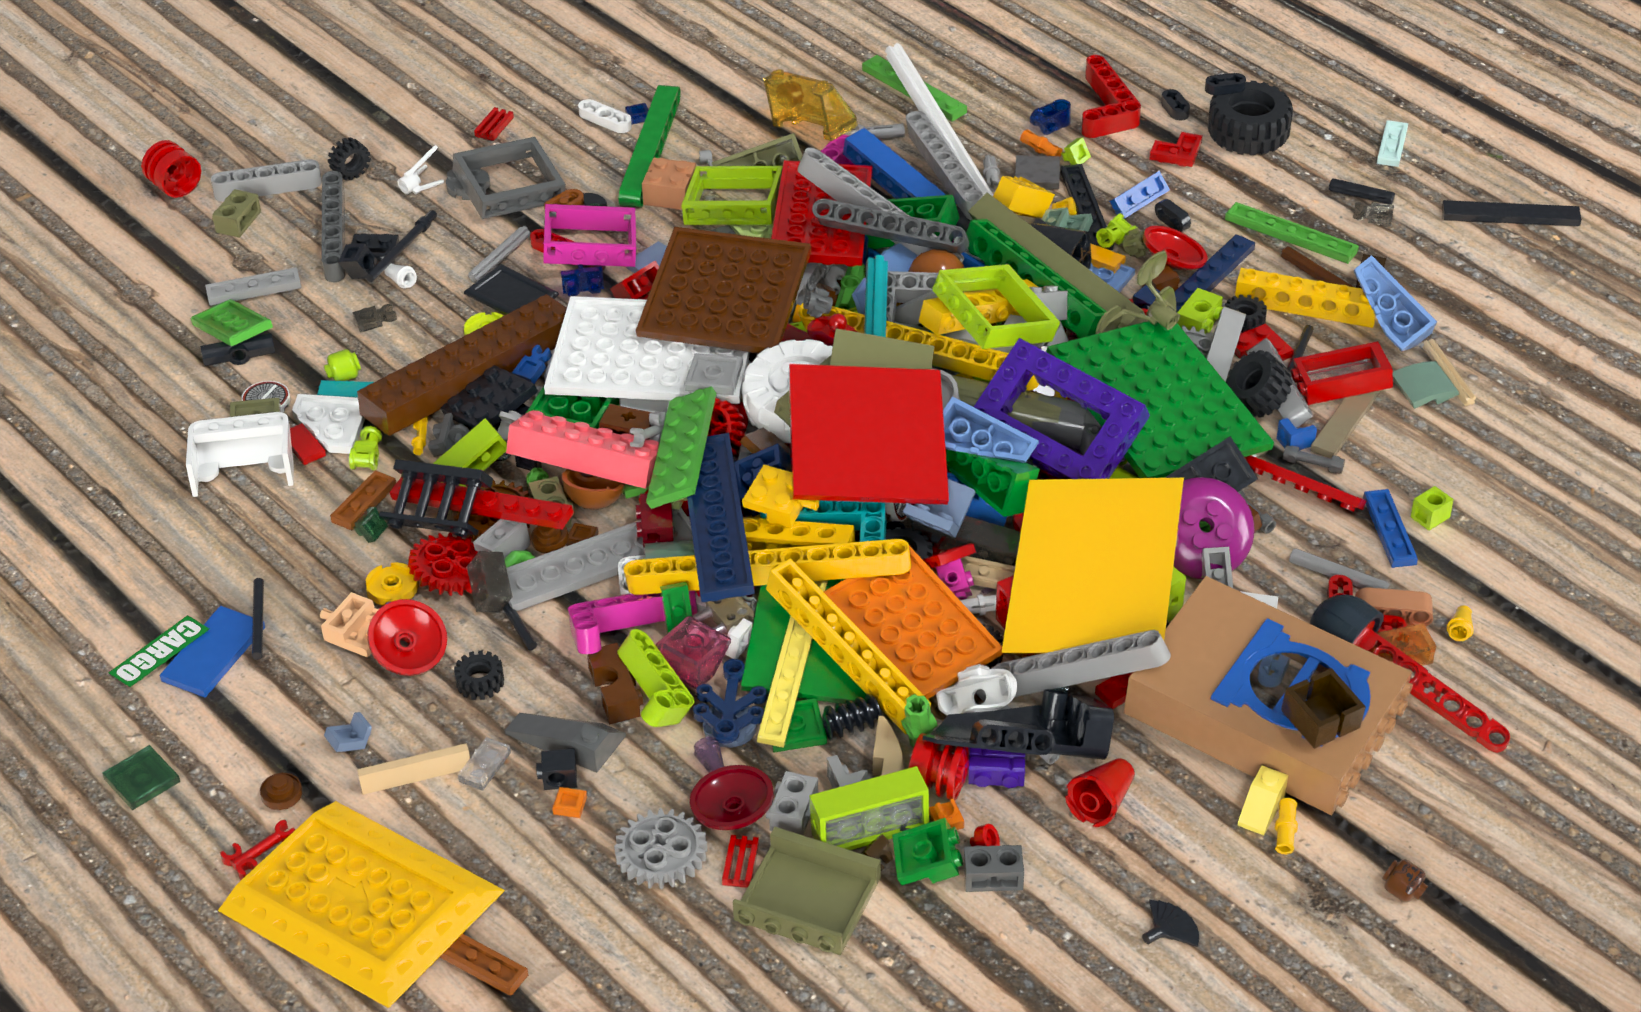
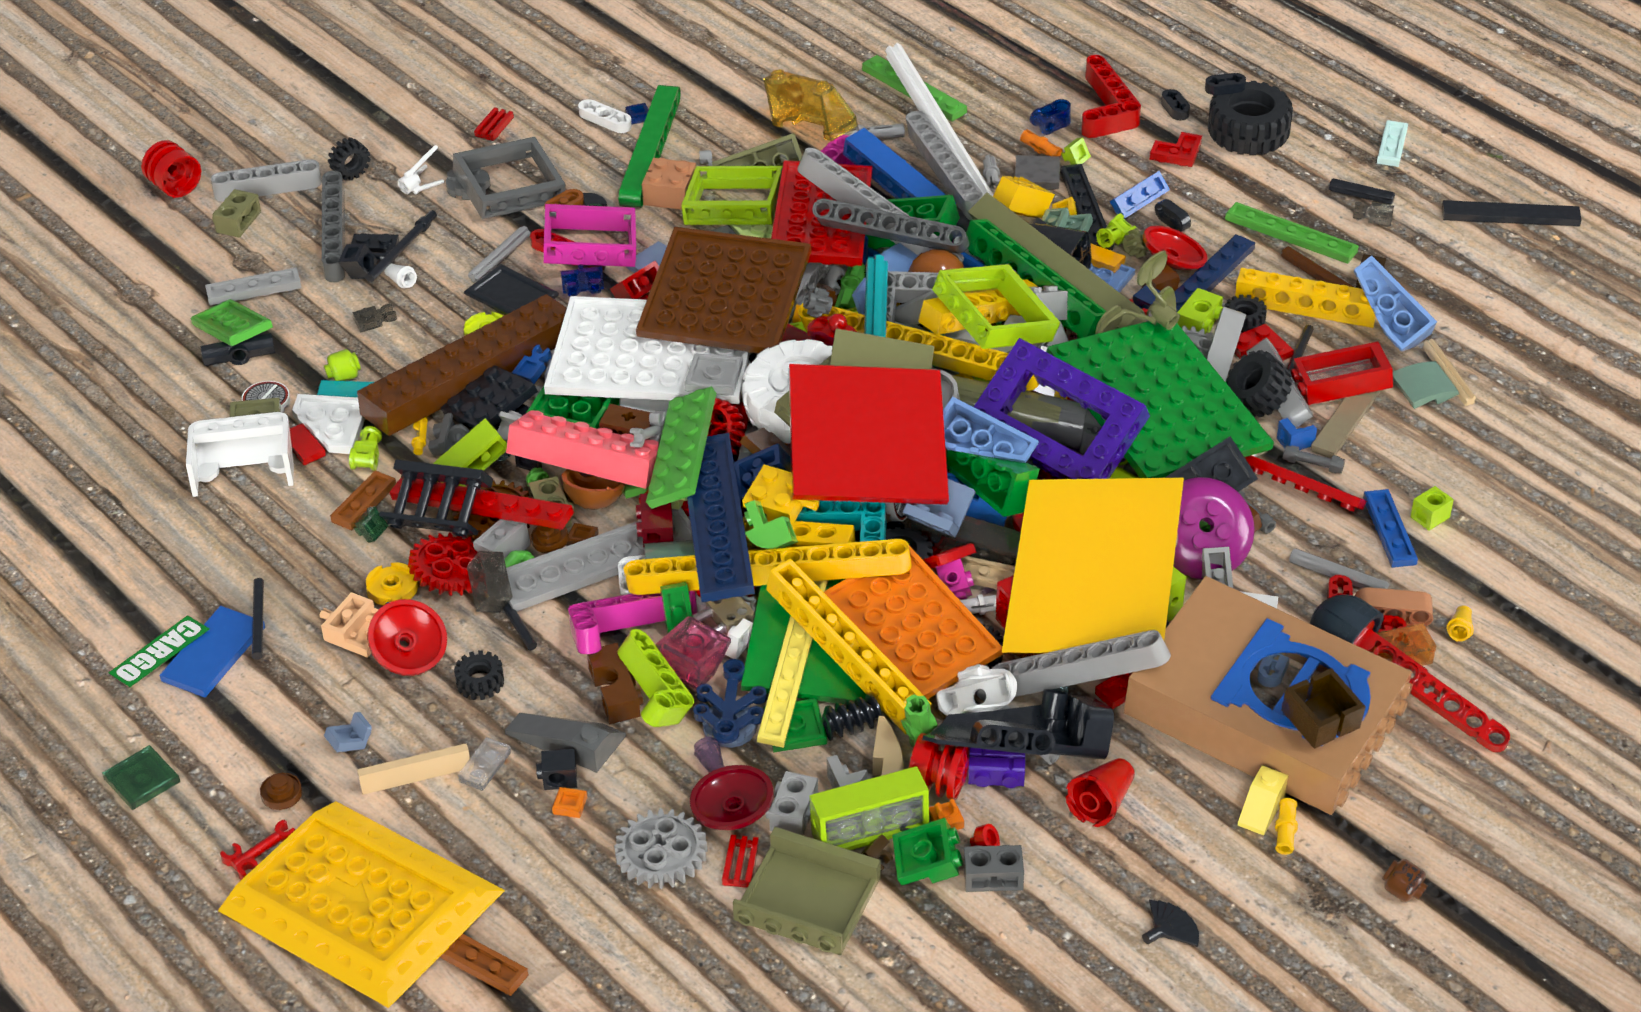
none -> bright green brick [744,500,798,549]

